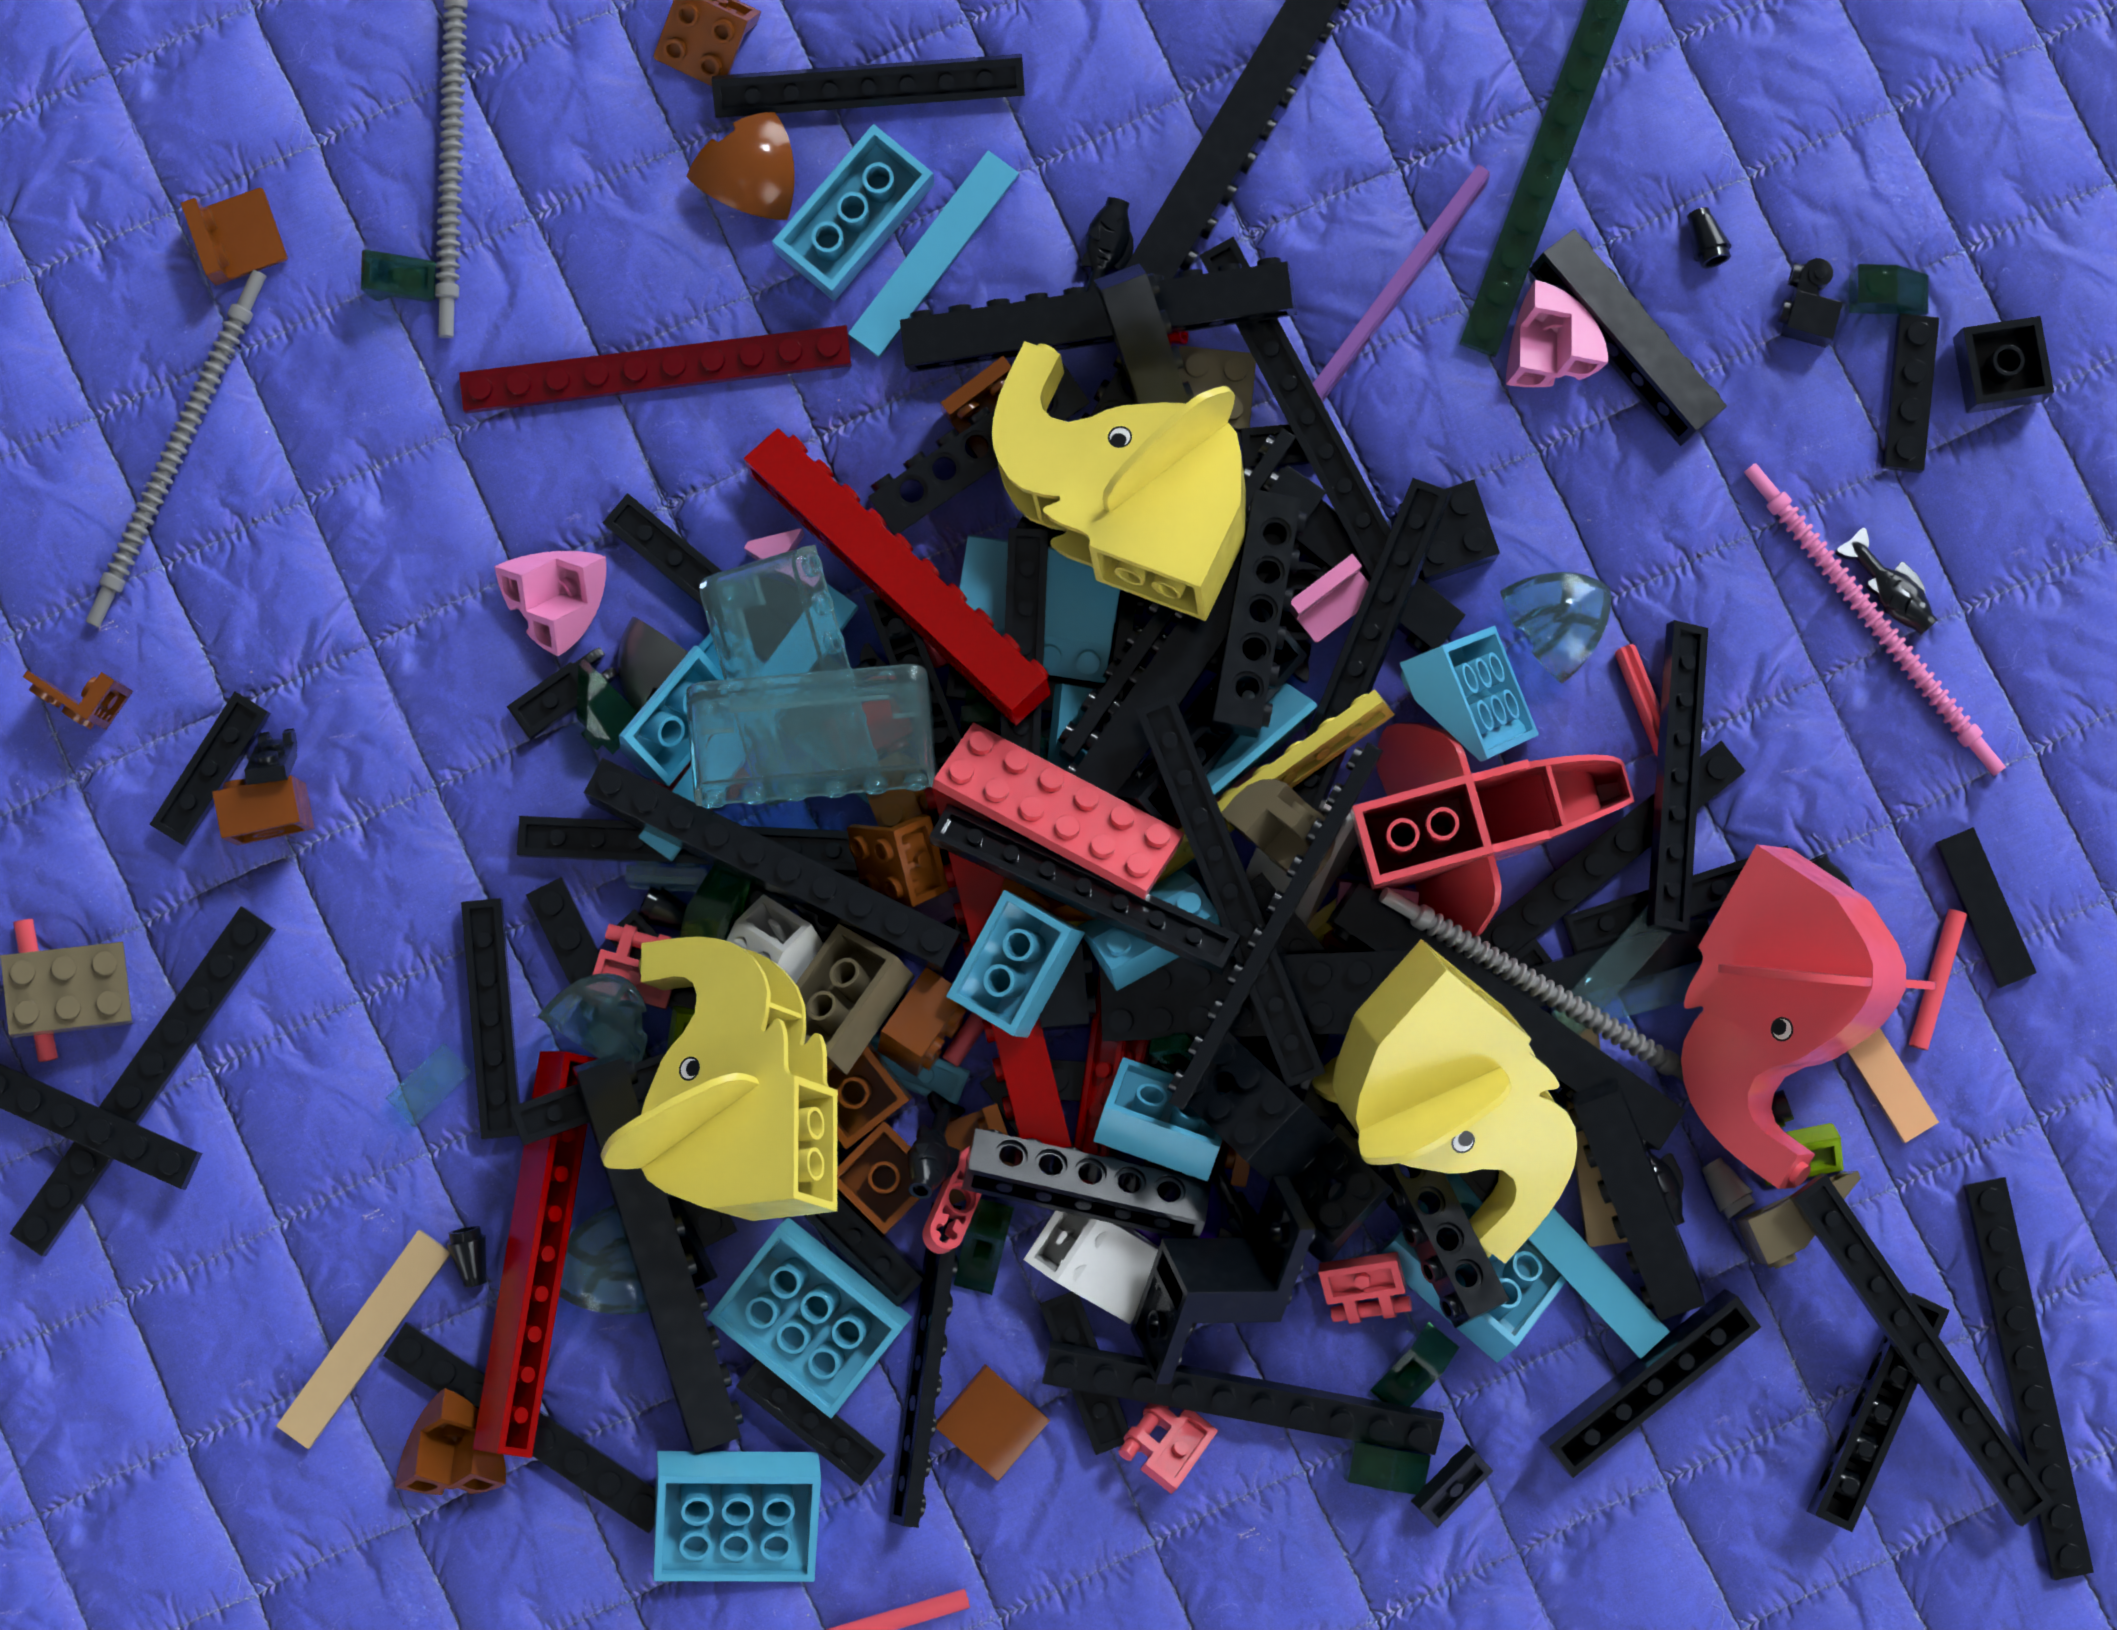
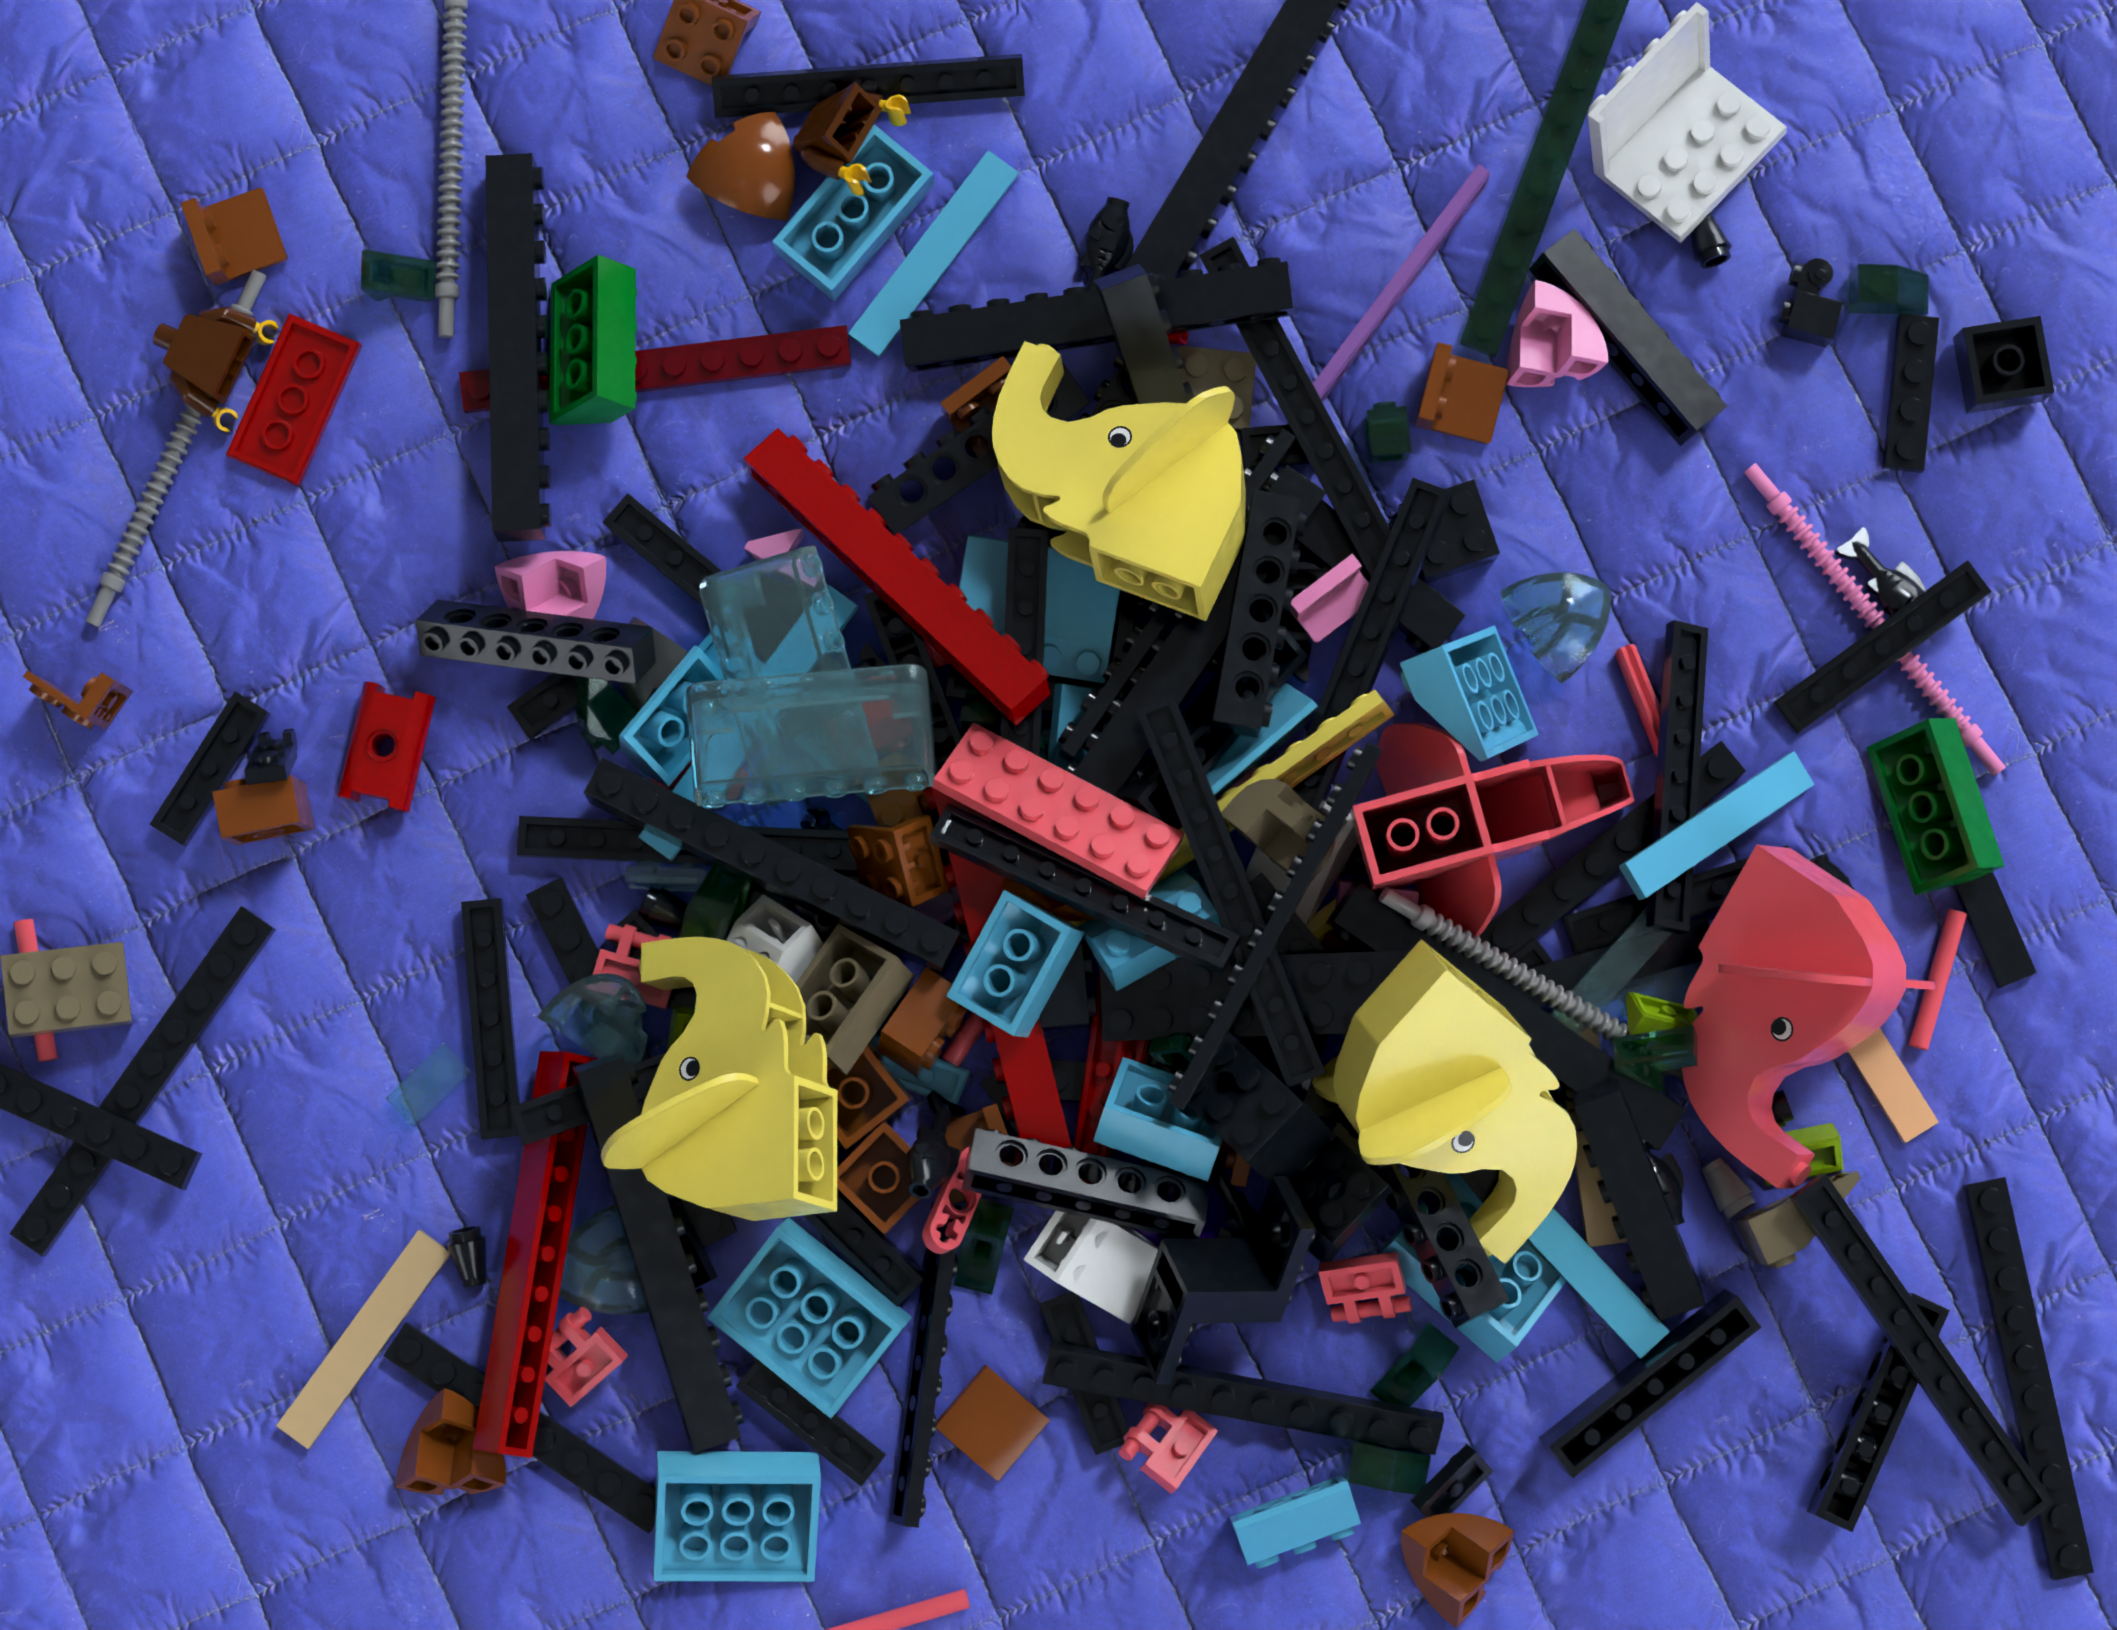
none -> reddish brown torso [153,307,279,432]
none -> red tile [226,313,362,487]
none -> red piece [337,681,436,813]
none -> black brick [416,599,656,684]
none -> black brick [485,153,552,542]
none -> coral plate [545,1306,628,1407]
none -> green slope [549,254,637,425]
none -> reddish brown torso [793,83,911,196]
none -> black hand [800,807,845,831]
none -> medium azure slope [1229,1475,1361,1569]
none -> clear green brick [1364,401,1411,463]
none -> dark orange brick [1401,1513,1514,1628]
none -> dark orange bracket [1414,342,1509,445]
none -> white bracket [1588,2,1787,243]
none -> clear green slope [1614,1025,1698,1092]
none -> medium azure tile [1619,751,1815,900]
none -> lime slope [1626,992,1698,1051]
none -> black tile [1773,560,1992,734]
none -> green slope [1866,718,2005,895]

